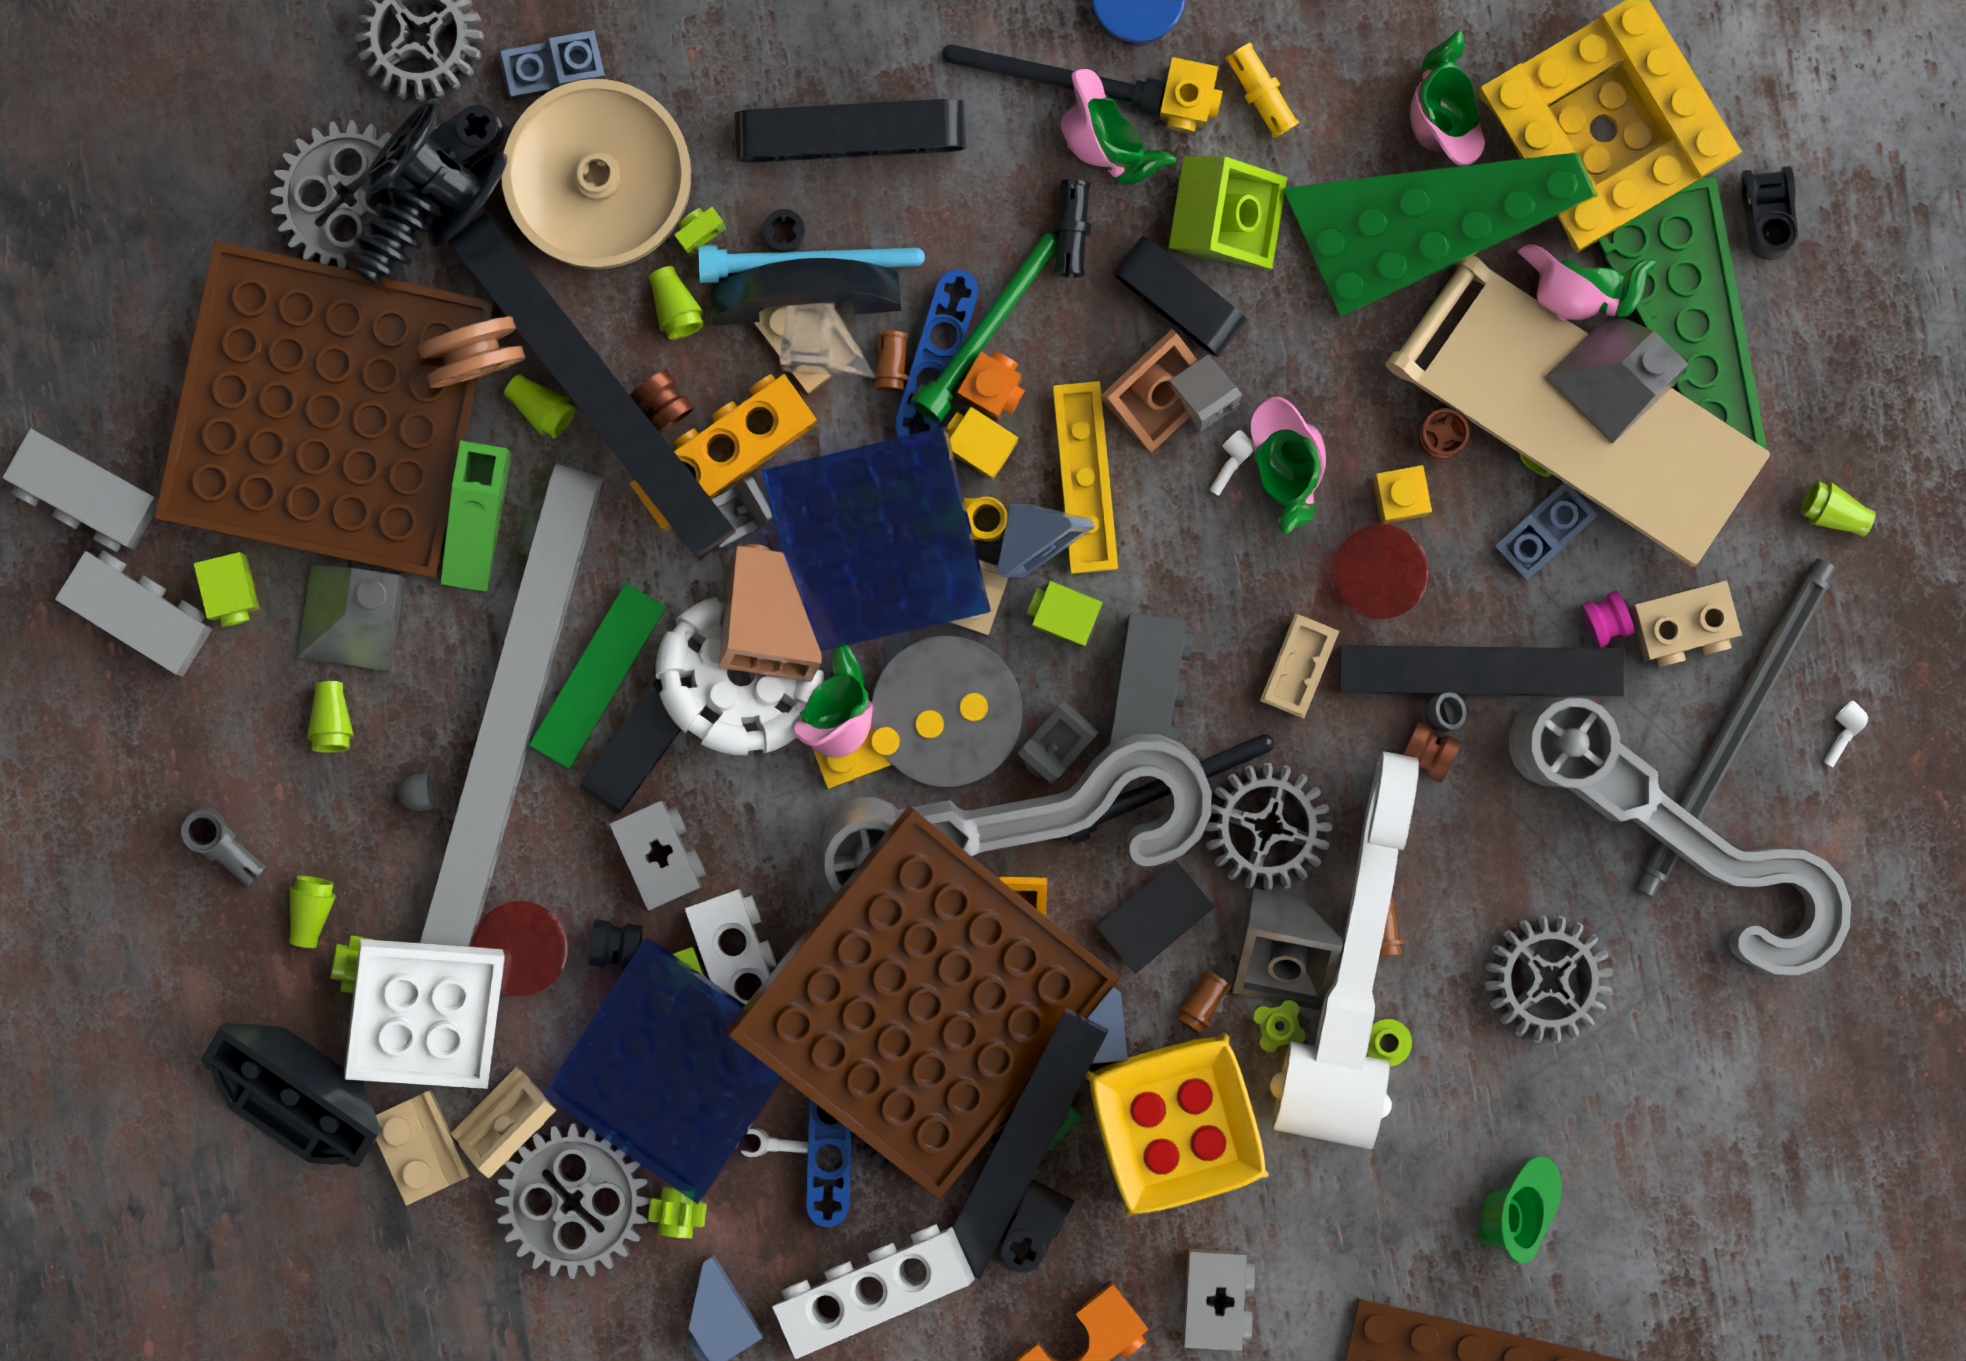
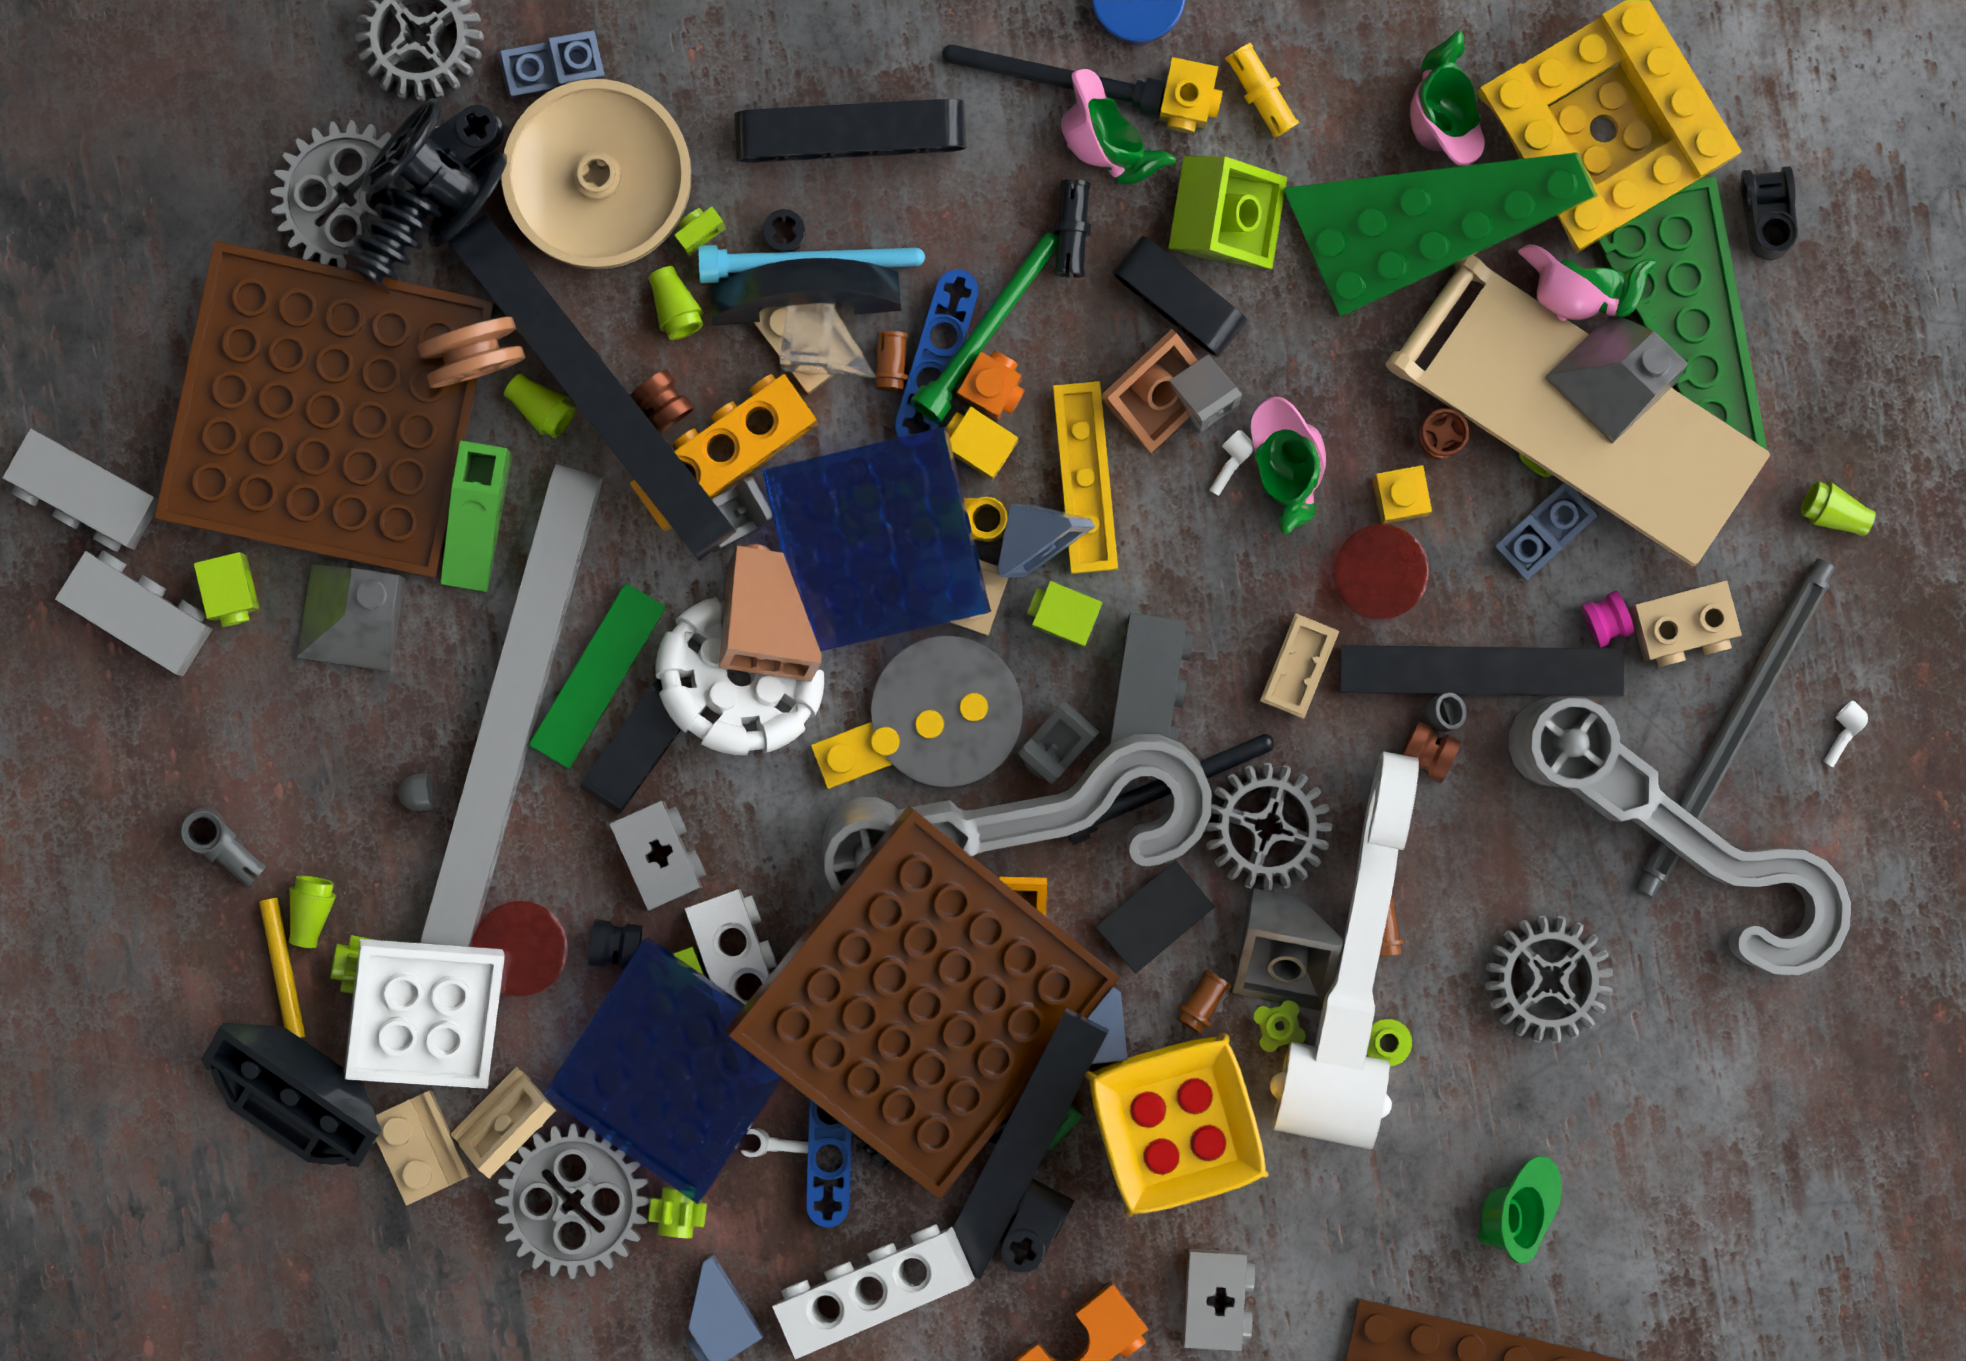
lime cone [307,681,354,753] -> none
green hair [794,640,873,758] -> none
none -> yellow bar [259,898,306,1038]

